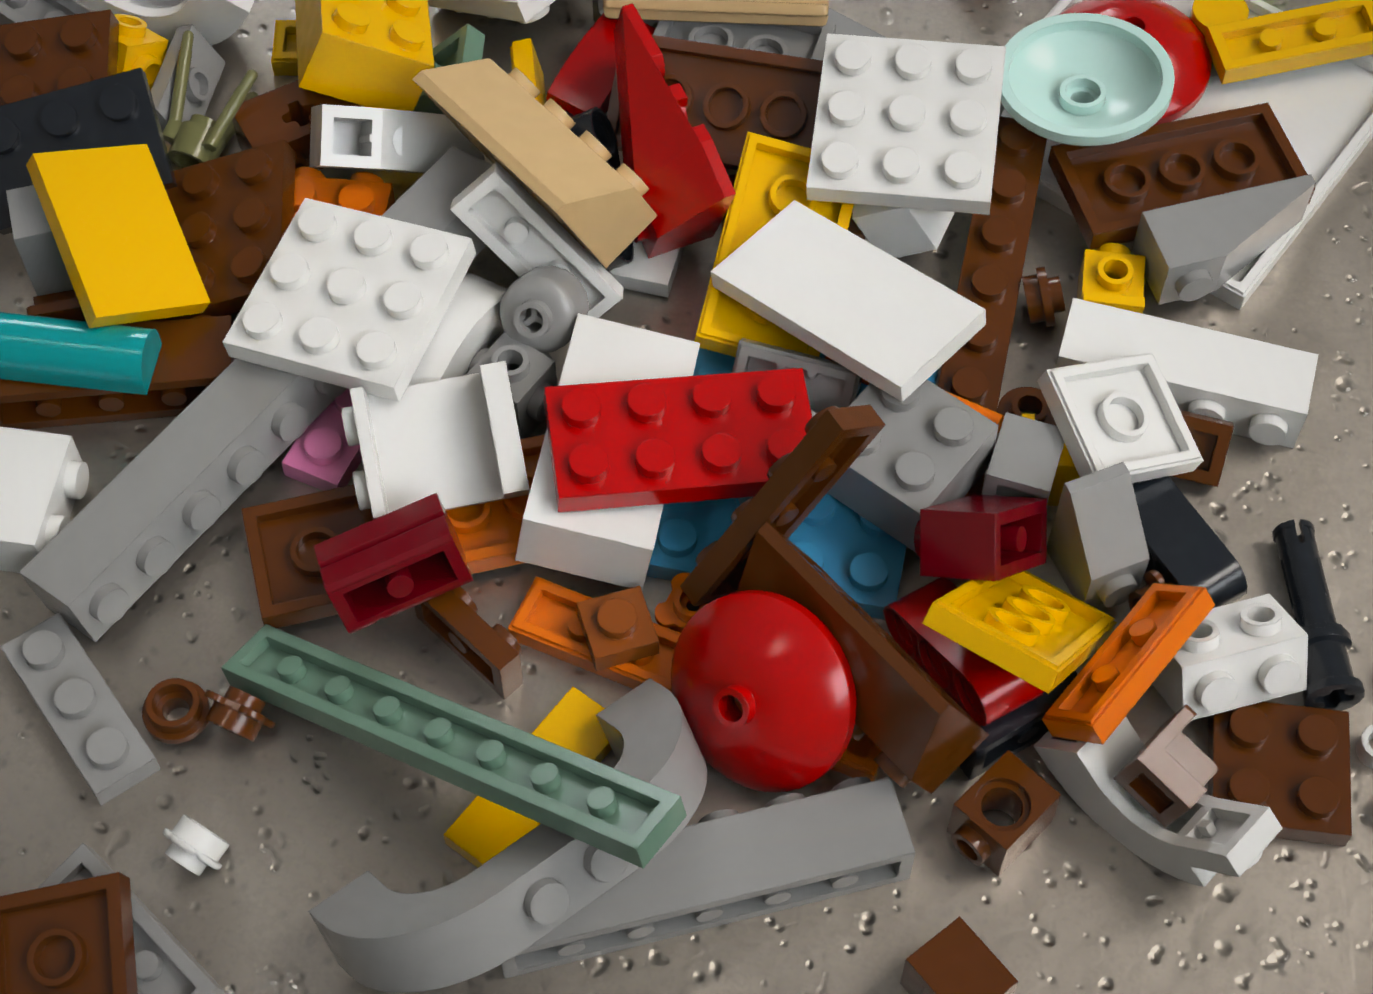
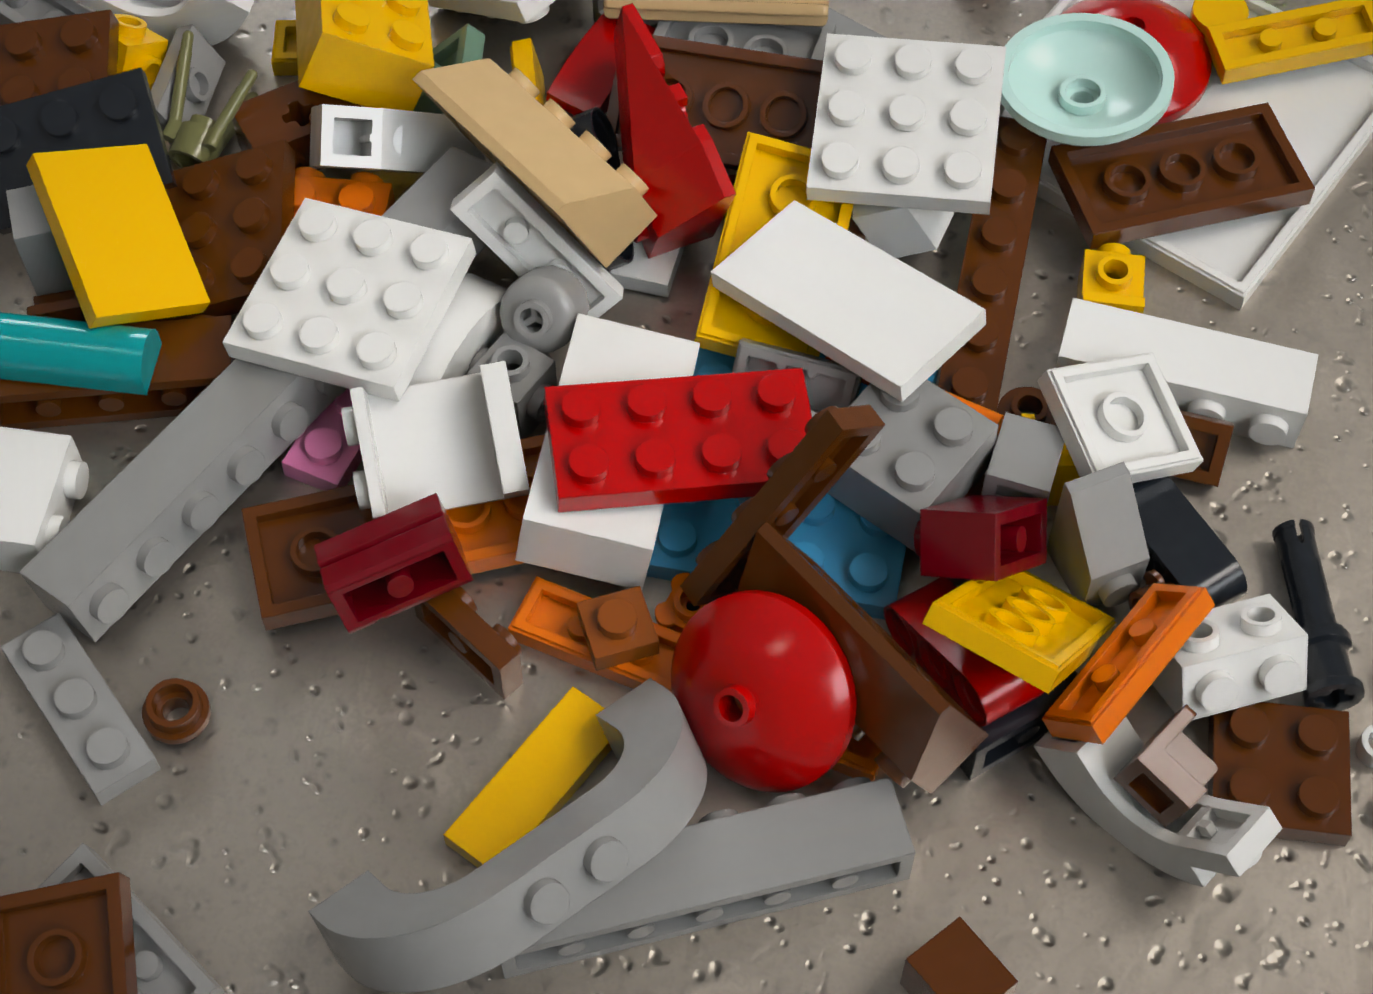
white plate [163,814,230,876] -> none
reddish brown plate [204,686,276,742] -> none
sand green plate [221,624,687,869] -> none
reddish brown brick [947,750,1061,876] -> none
reddish brown plate [1022,266,1066,327] -> none
light grey slope [1132,174,1316,305] -> none

